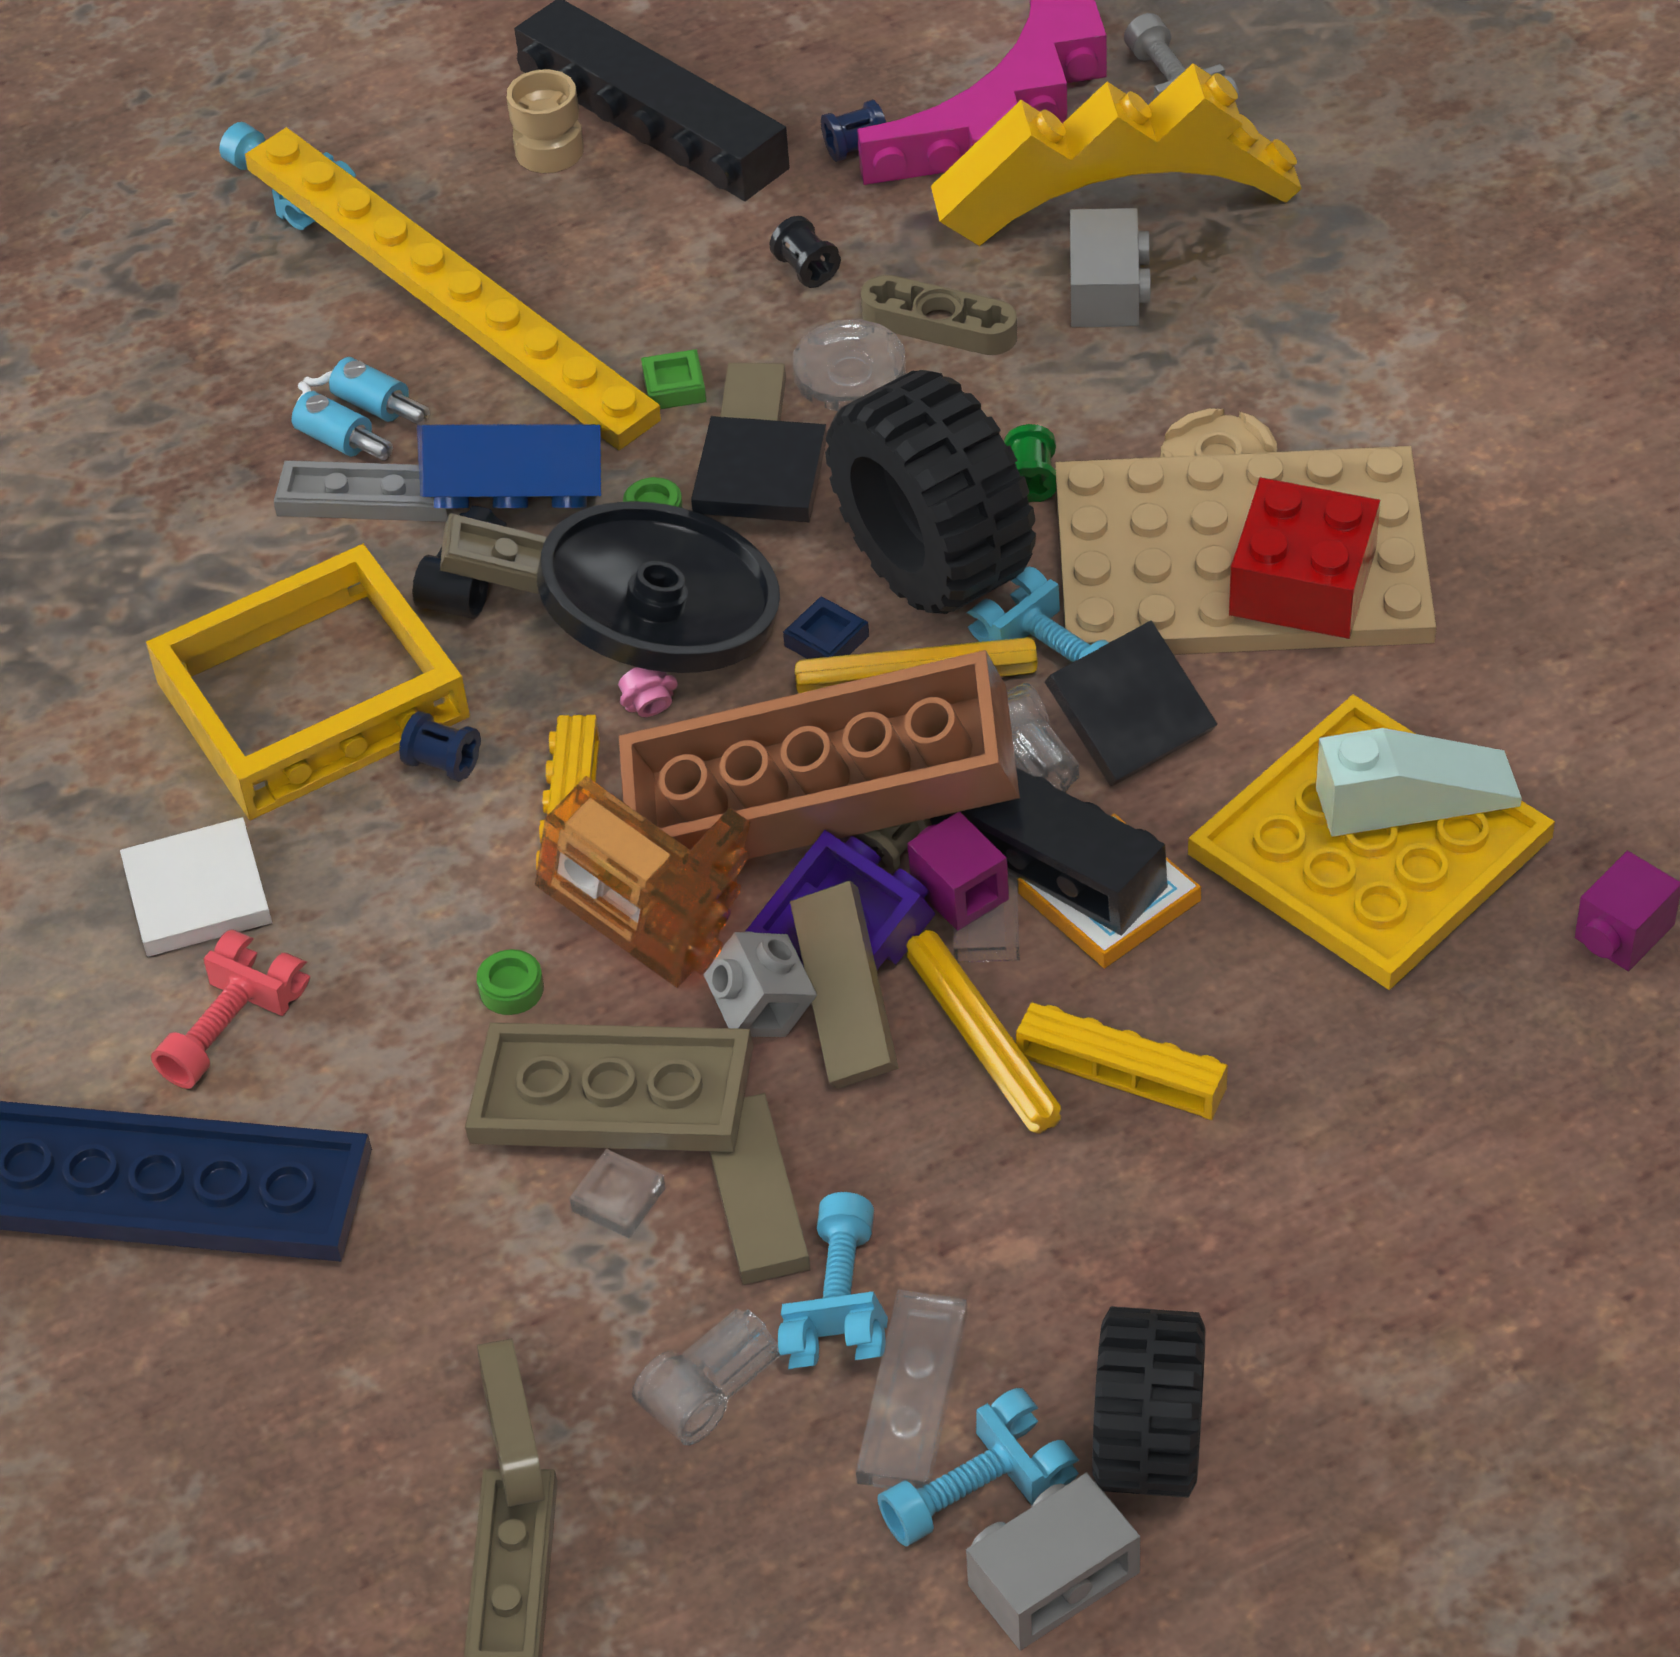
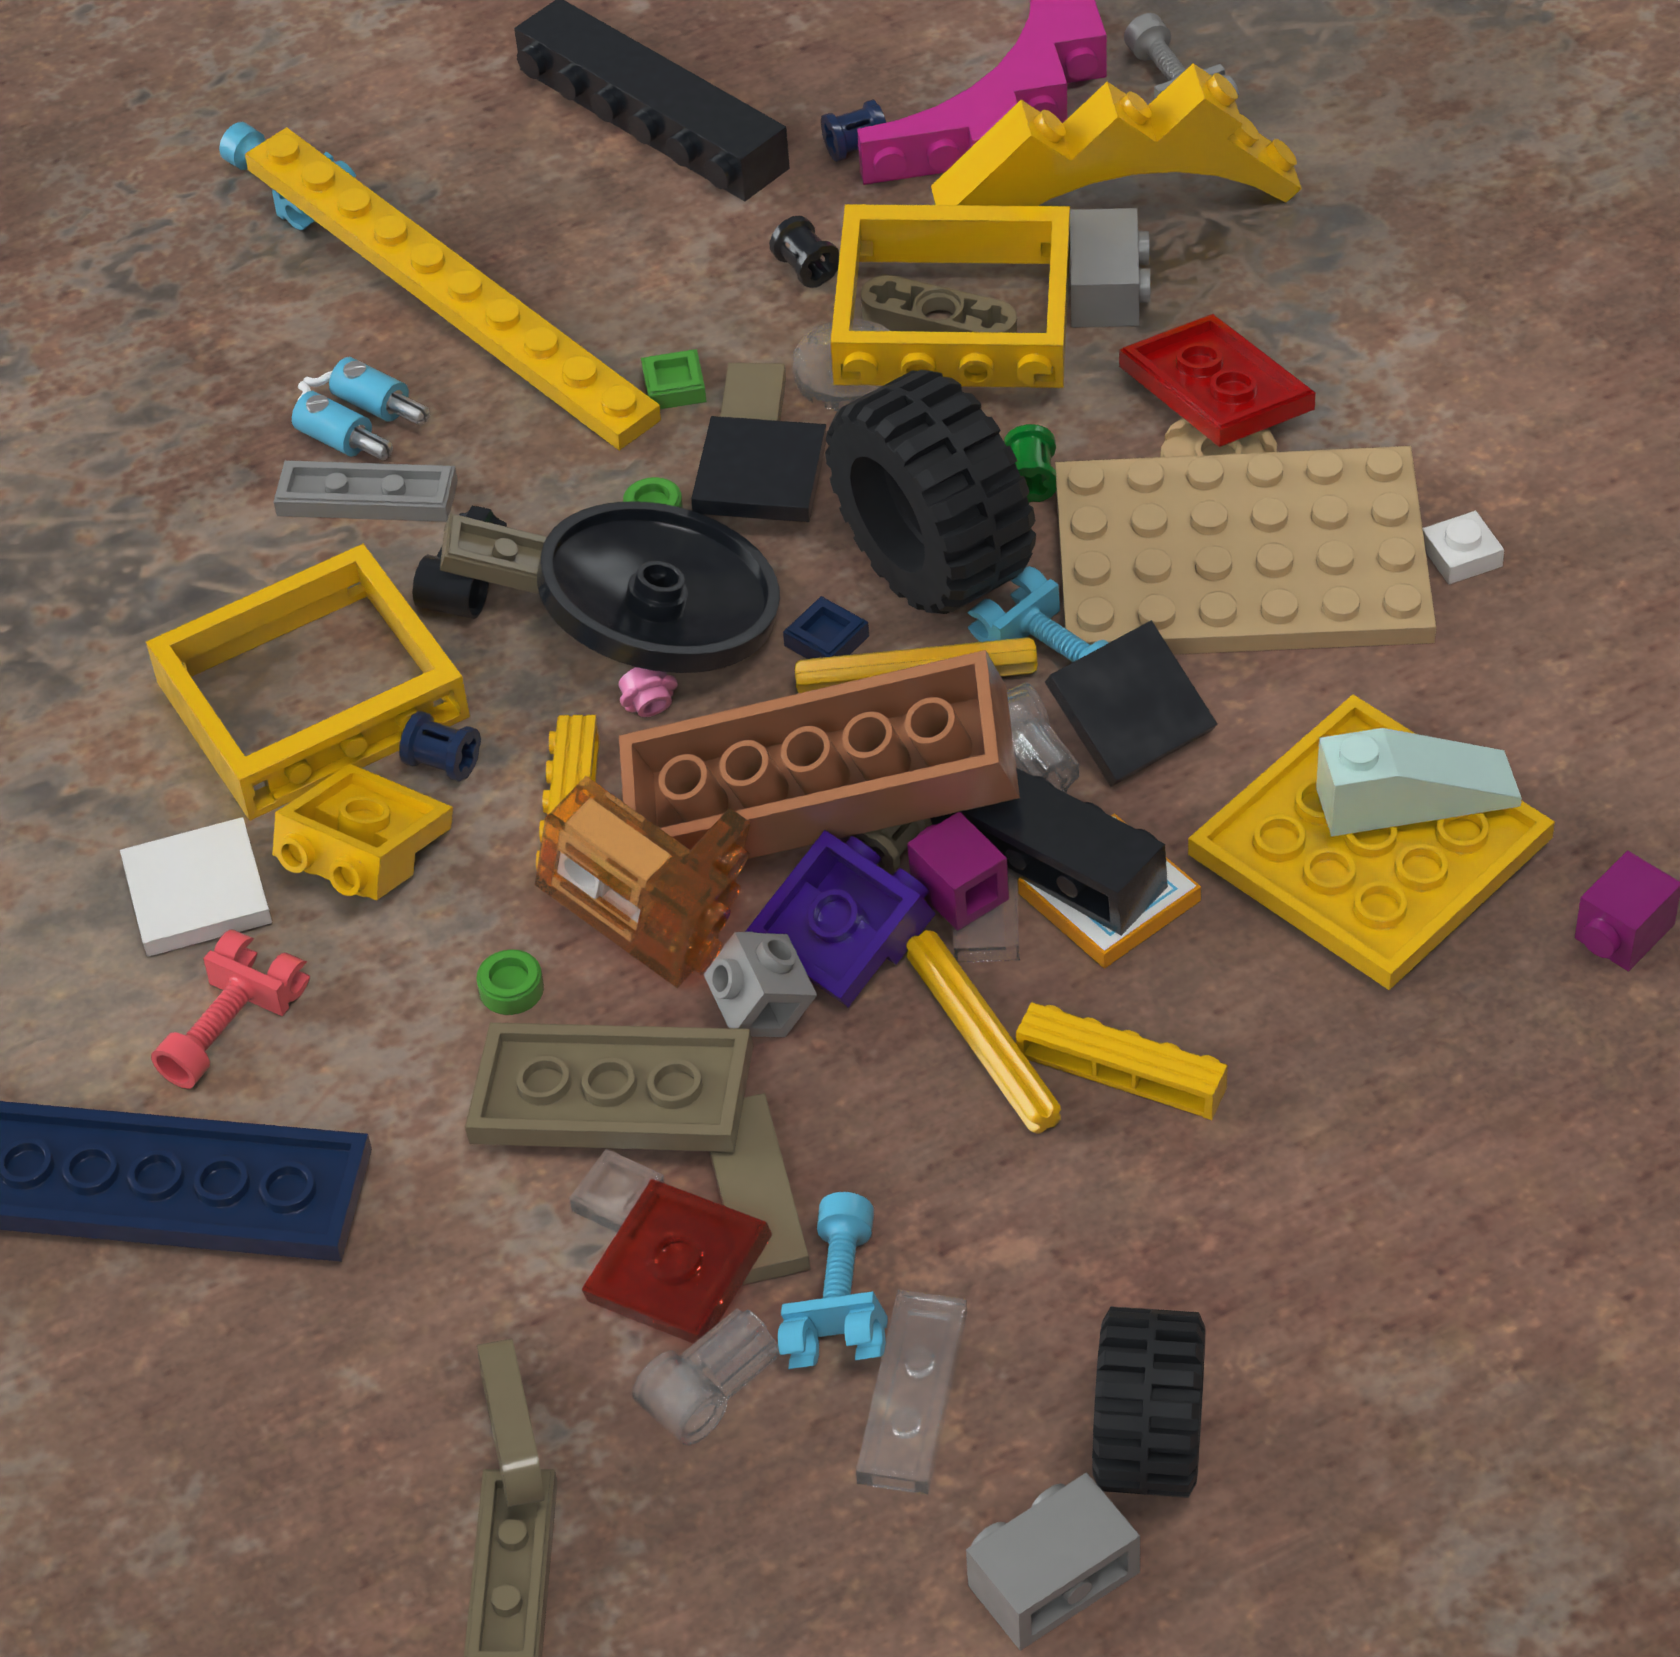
blue slope [417,424,601,508] -> none
tan wheel [506,69,584,173] -> none
dark tan tile [790,881,899,1089] -> none
medium azure bar [877,1388,1079,1546] -> none
red brick [1229,477,1381,639] -> none
none -> yellow plate [272,763,453,901]
none -> clear red tile [581,1178,772,1348]
none -> yellow window [831,204,1070,388]
none -> red tile [1119,314,1316,447]
none -> white plate [1423,510,1504,585]

